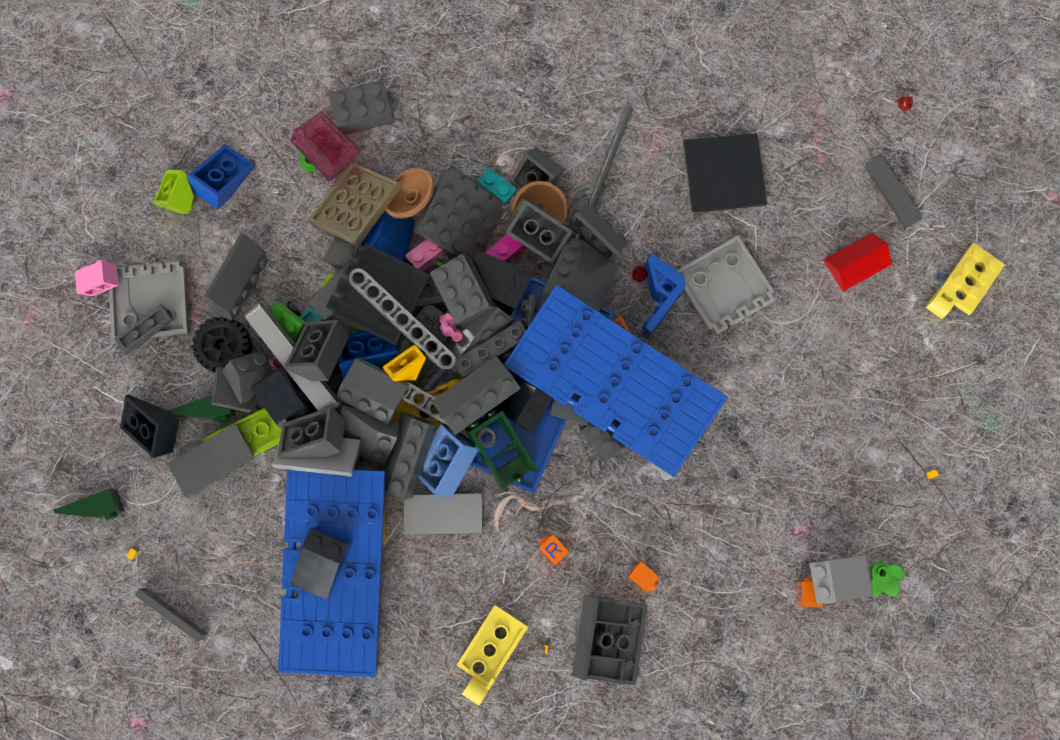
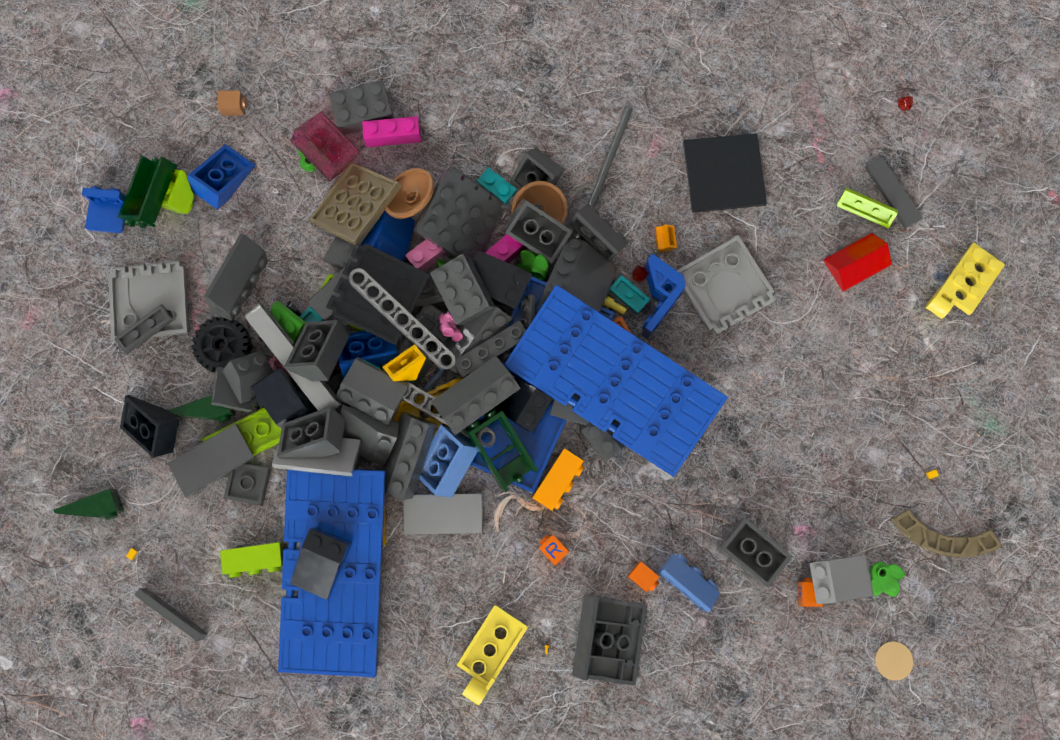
bright pink brick [75,260,119,296] -> none
none -> blue bracket [82,186,125,233]
none -> dark green door [118,156,178,229]
none -> medium nougat brick [217,90,247,116]
none -> lime brick [220,542,284,578]
none -> dark grey tile [223,463,271,506]
none -> dark pink brick [362,116,422,147]
none -> bright green plate [516,251,549,281]
none -> light orange brick [532,448,585,511]
none -> light yellow bar [603,296,627,315]
none -> teal plate [609,275,650,315]
none -> light orange piece [655,224,677,252]
none -> medium blue slope [657,553,720,613]
none -> dark grey brick [717,518,793,588]
none -> plate [837,188,898,229]
none -> tan sticker [875,641,913,681]
none -> dark tan tile [891,509,1002,557]

